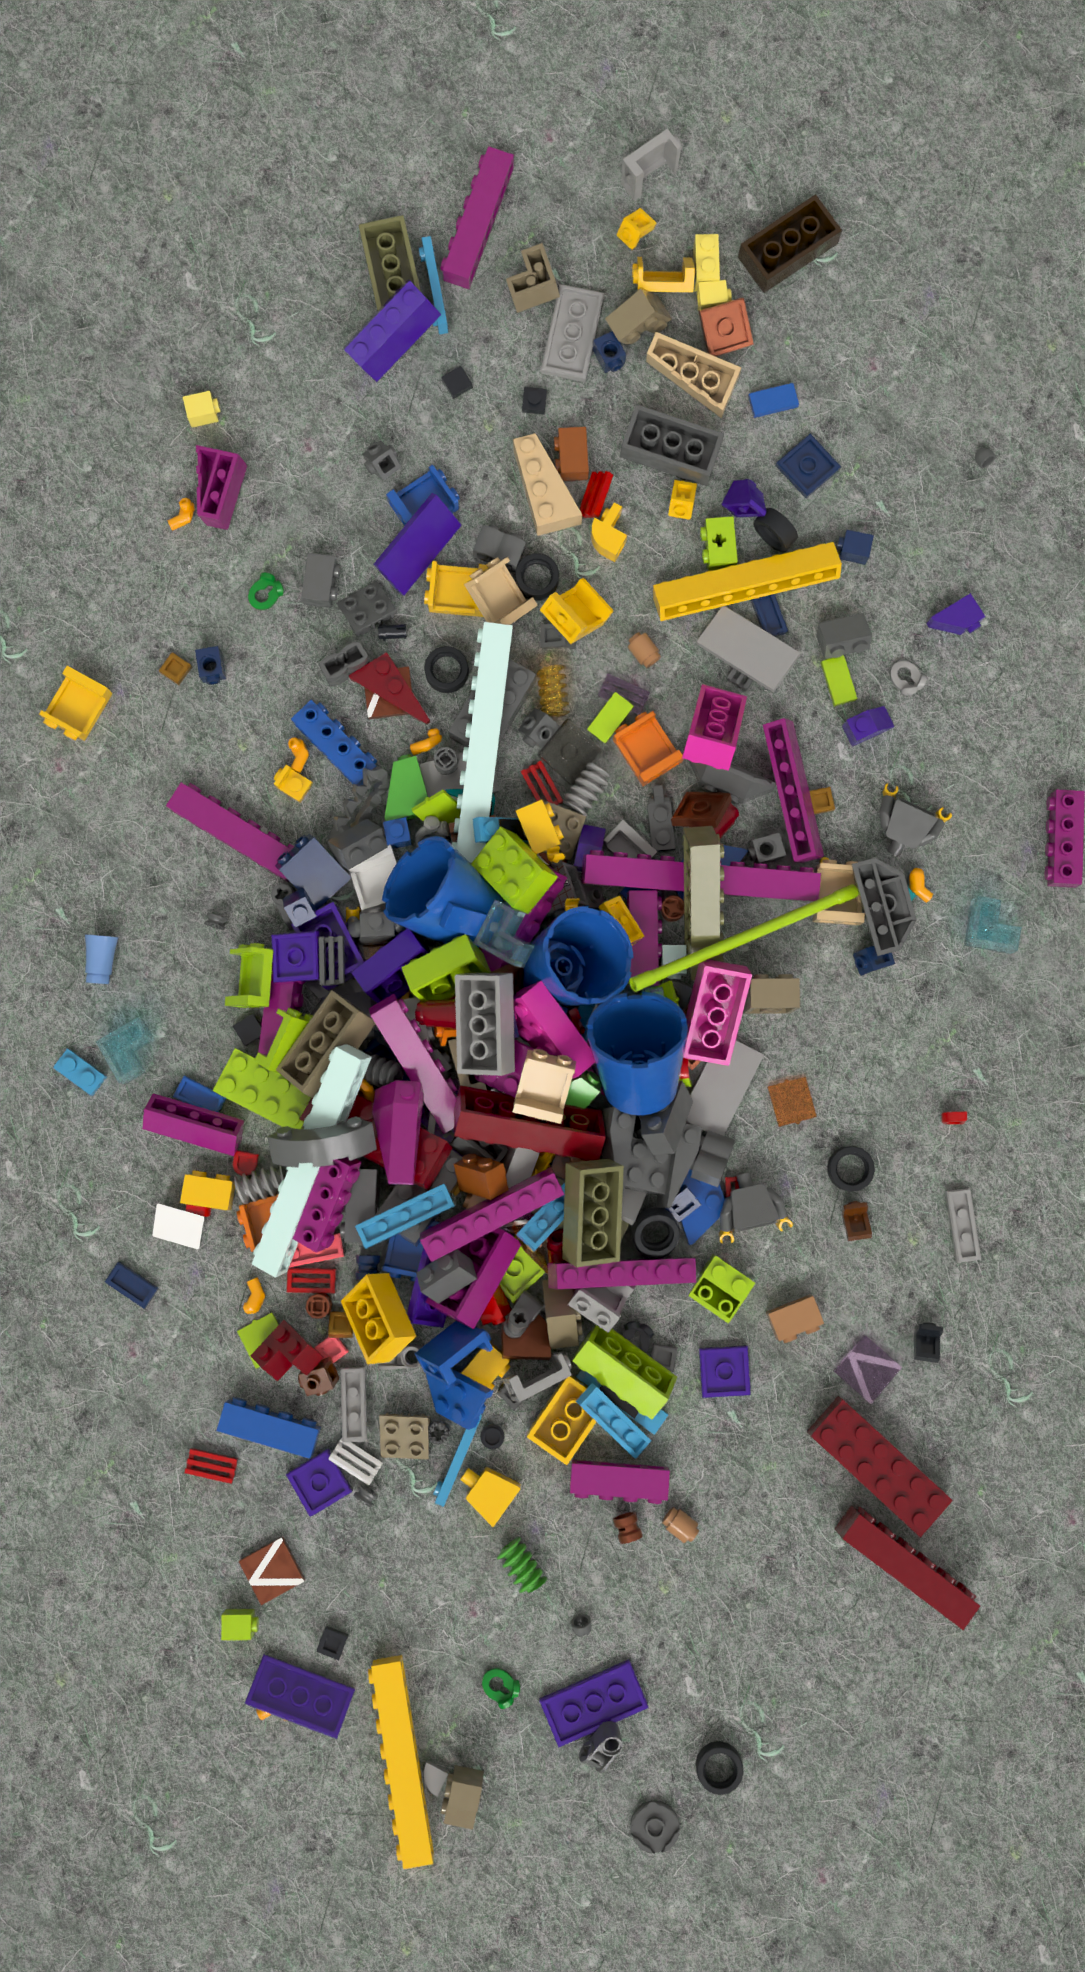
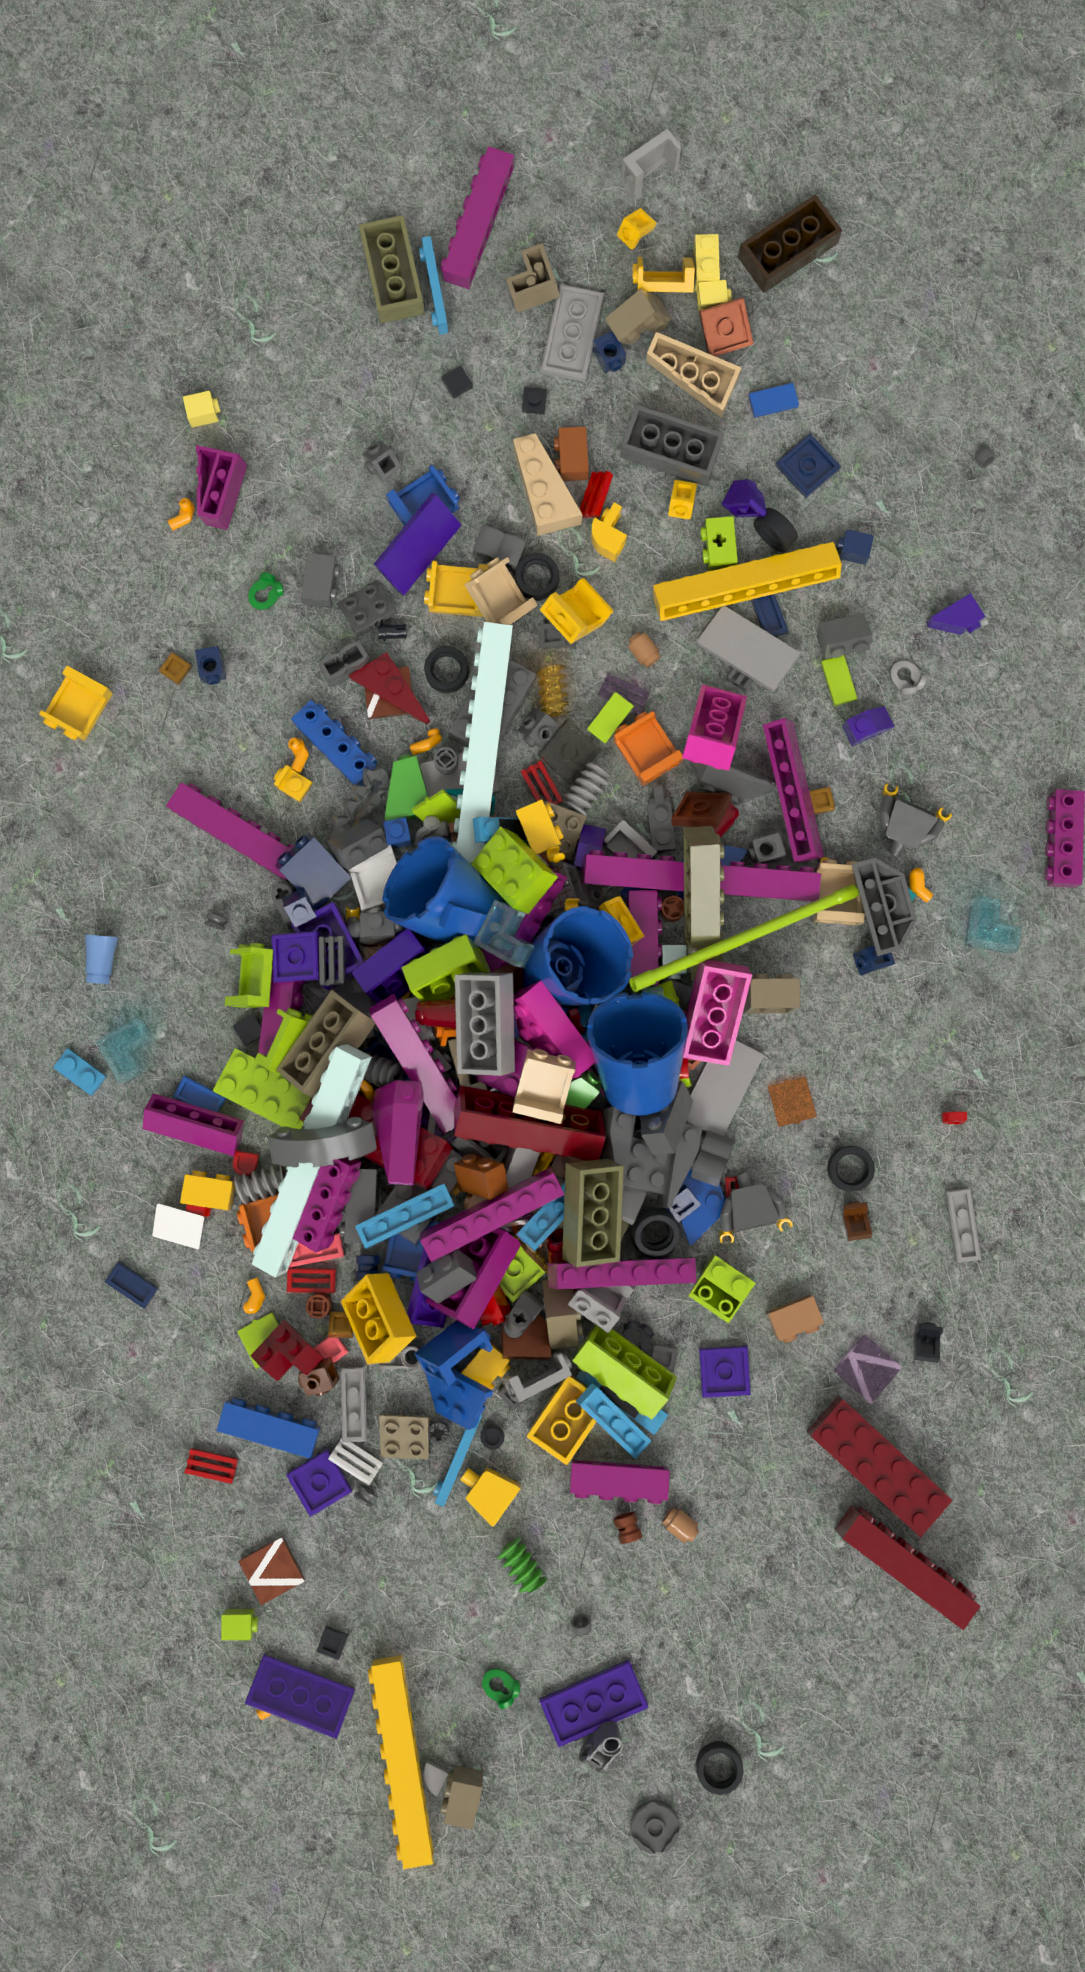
dark purple slope [344,279,441,382] -> none

